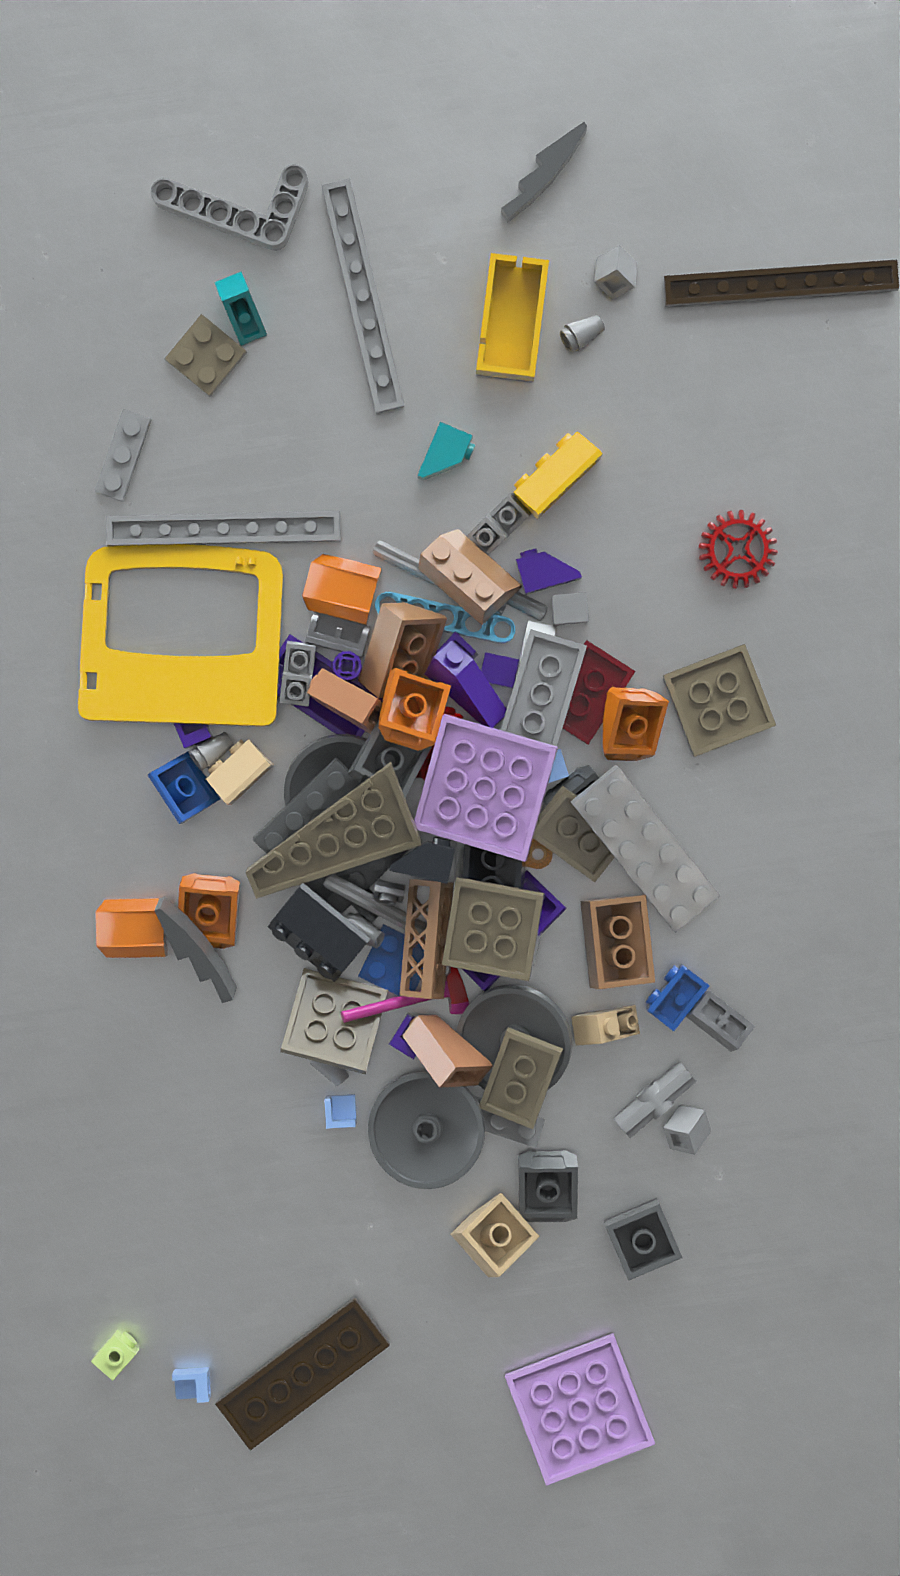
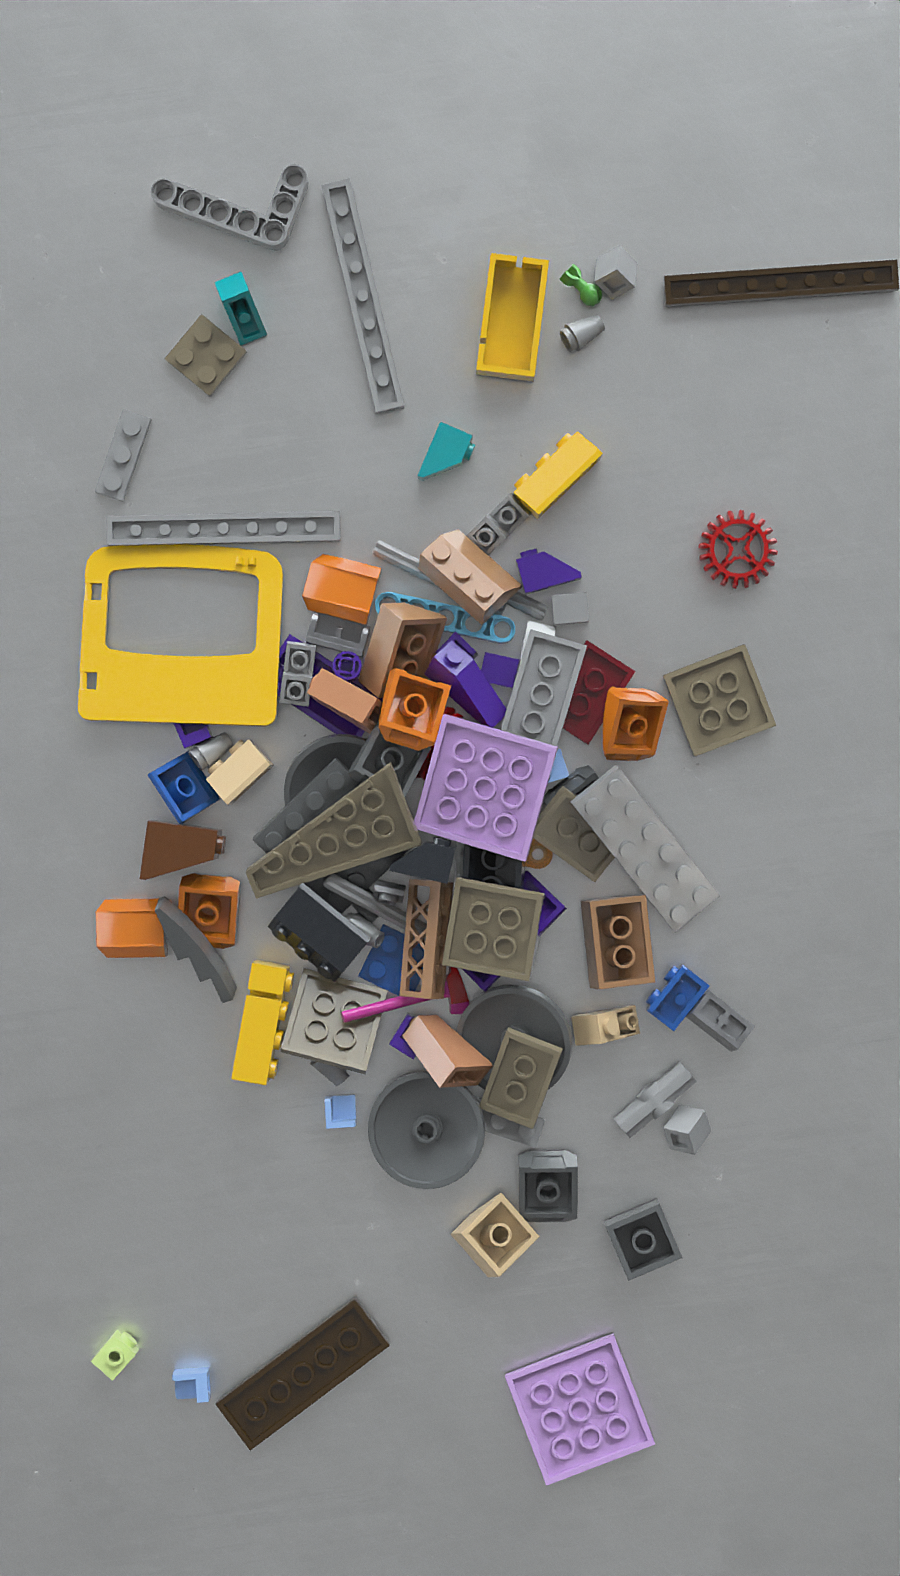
dark grey slope [501,122,587,223] -> none
none -> reddish brown slope [139,820,226,880]
none -> yellow piece [231,959,294,1085]
none -> bright green arm [559,264,603,306]

